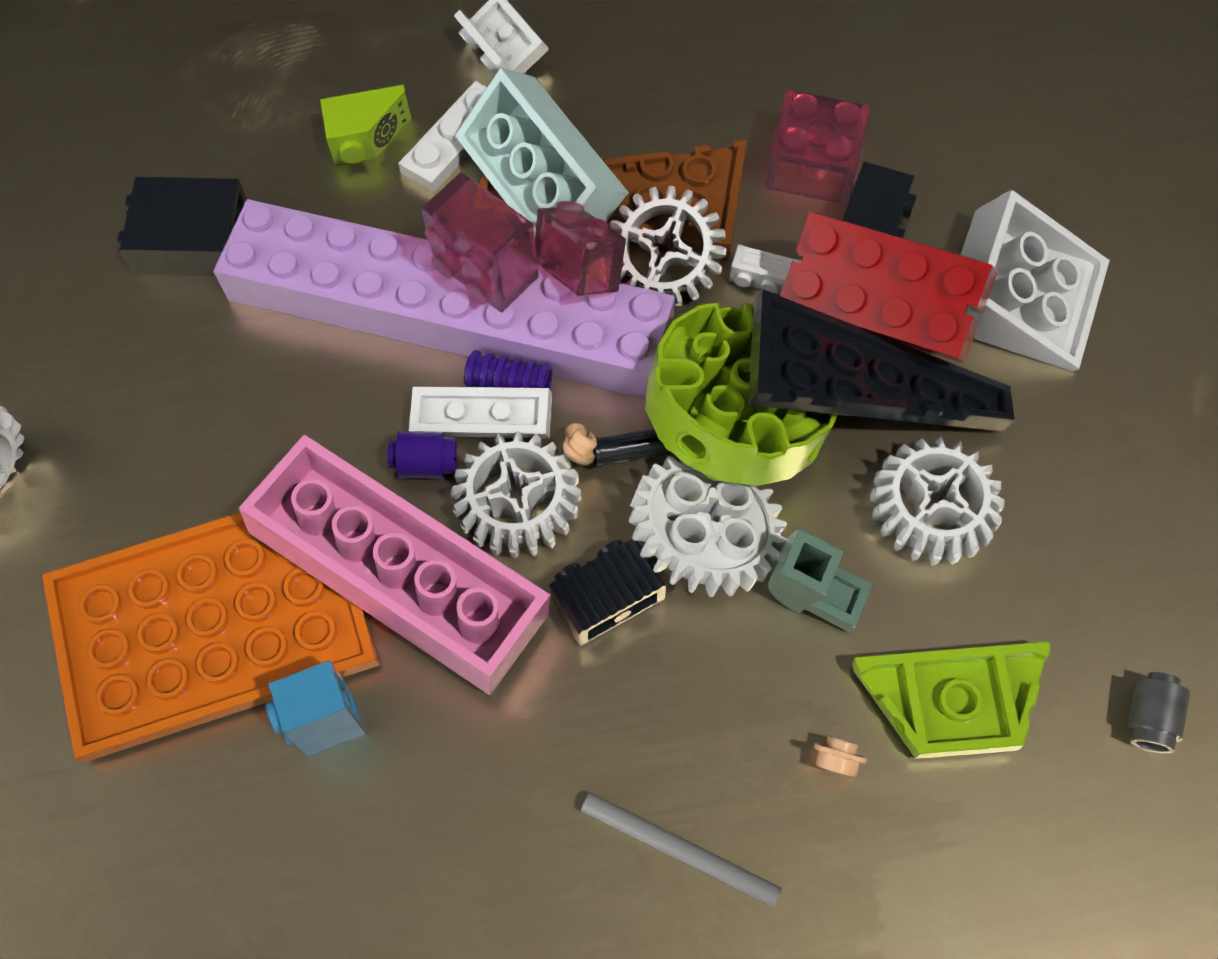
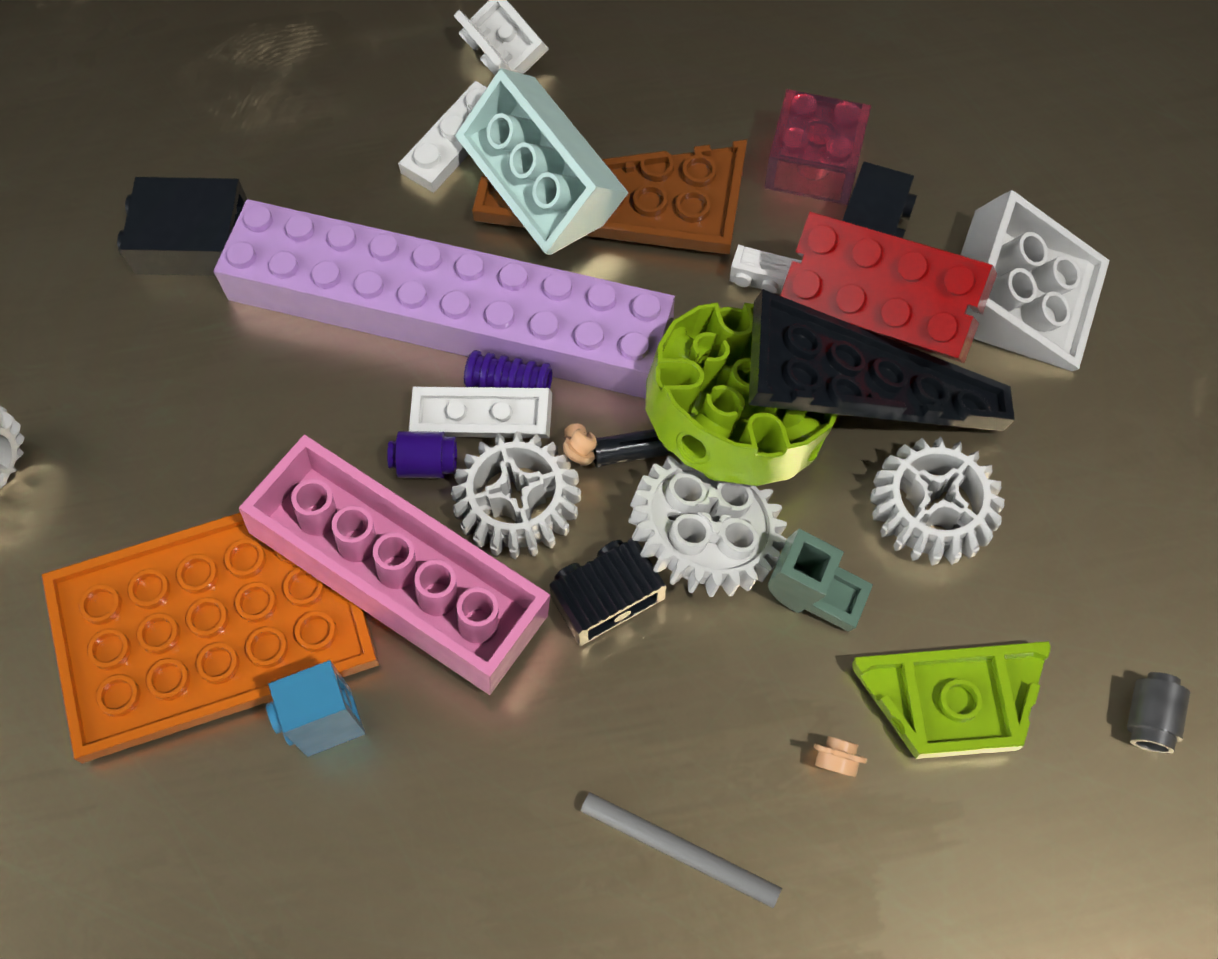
lime slope [320,84,411,166] -> none
clear pink brick [421,171,539,313] -> none
clear pink brick [532,201,626,296] -> none
white gear [605,186,726,308] -> none

